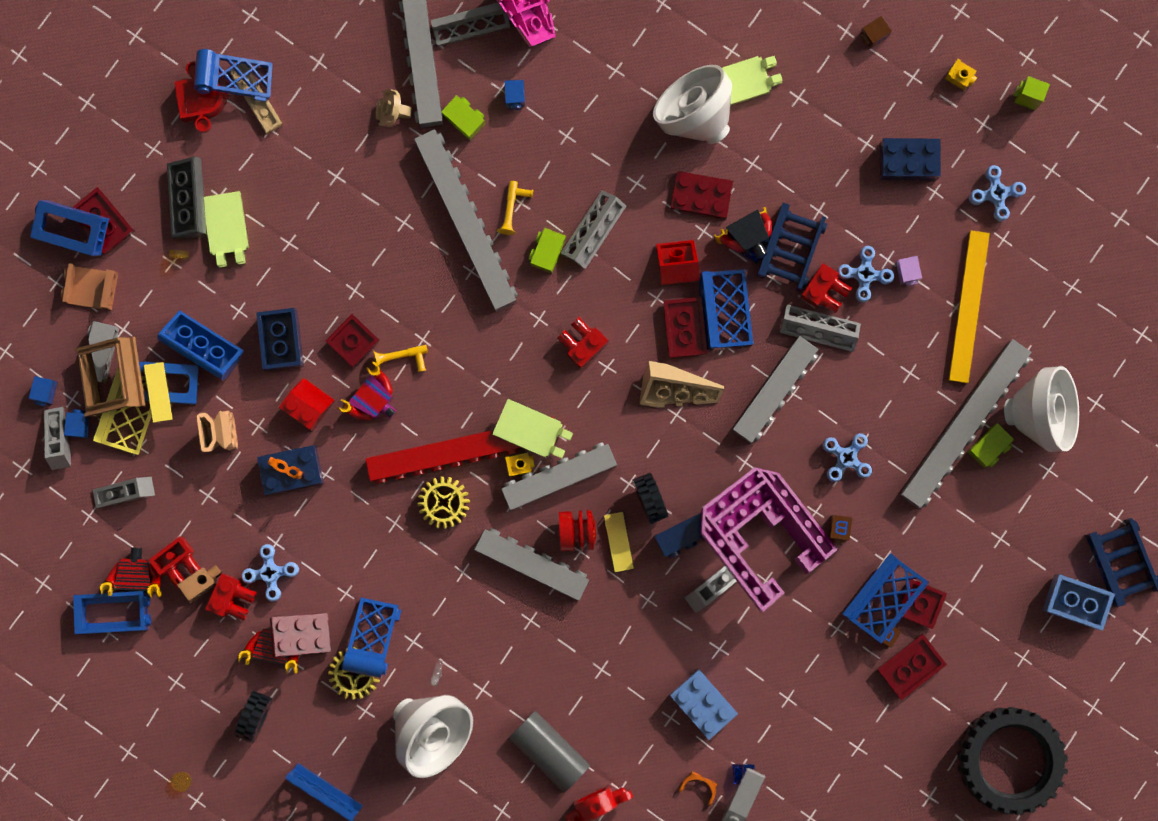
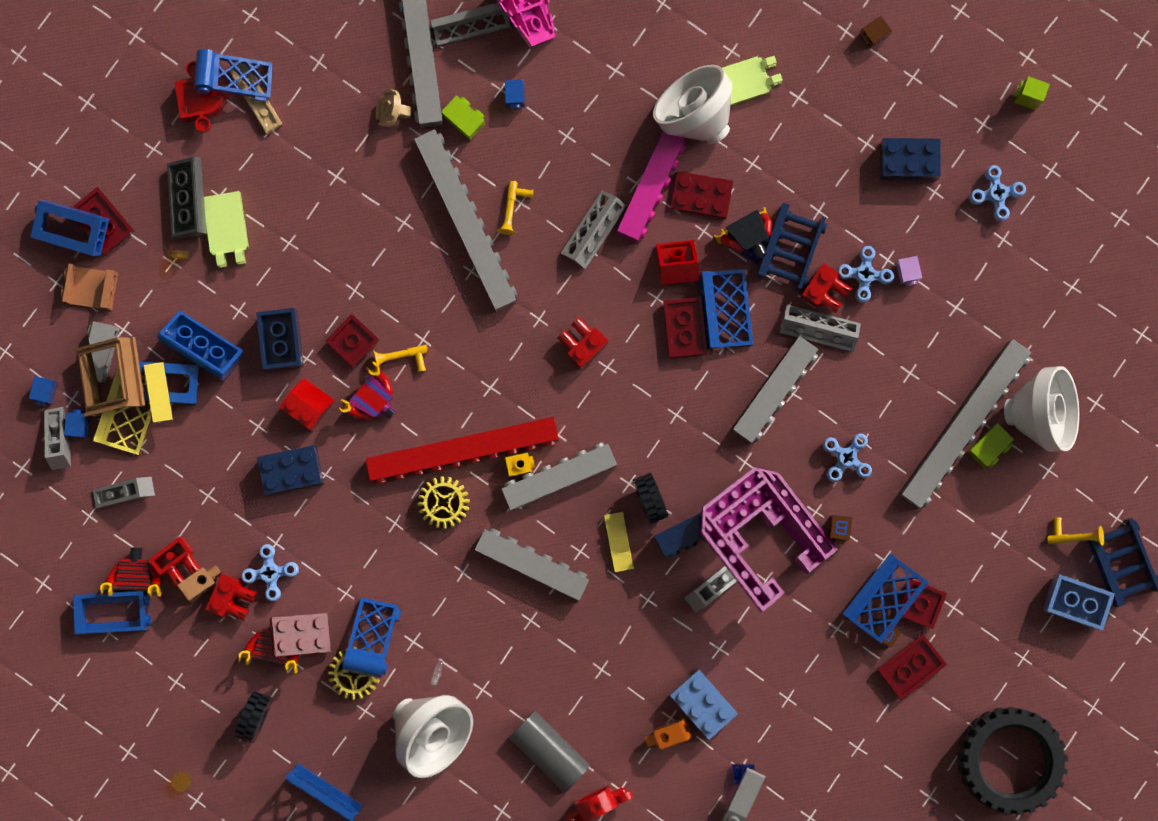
light nougat piece [197,410,238,452] -> none
orange cap [267,457,303,479] -> none
yellowish green tile [493,399,573,458] -> none
lime brick [529,228,566,274] -> none
red wheel [559,510,596,552] -> none
tan wedge [640,361,724,407] -> none
orange cap [679,771,717,806] -> none
yellow brick [945,59,977,90] -> none
yellow tile [948,230,990,383] -> none
none -> dark pink brick [617,131,687,243]
none -> orange torso [645,717,693,750]
none -> yellow piece [1048,517,1104,546]

